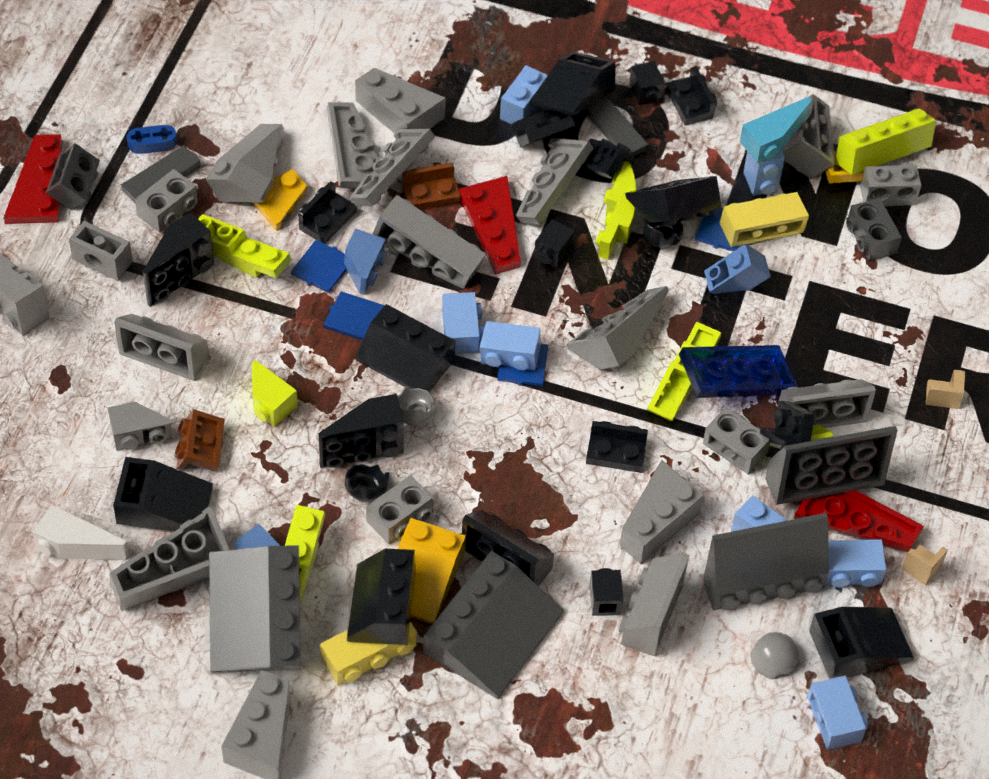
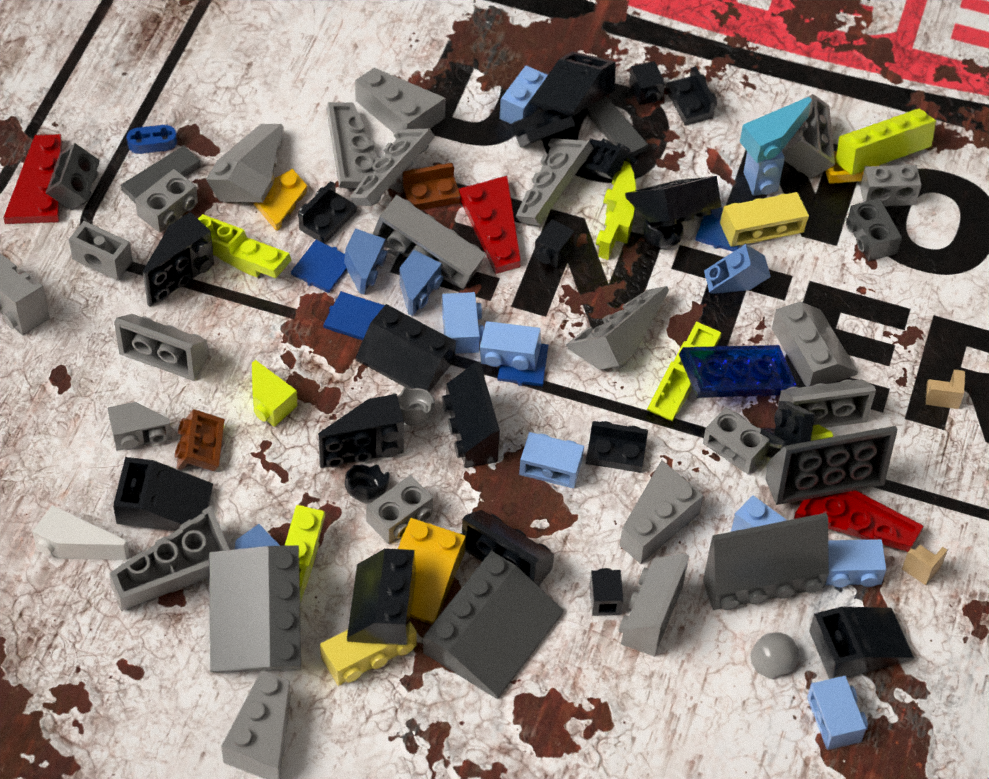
none -> medium blue slope [400,250,443,316]
none -> black slope [442,362,500,468]
none -> light blue brick [519,432,584,489]
none -> light grey slope [772,301,858,387]

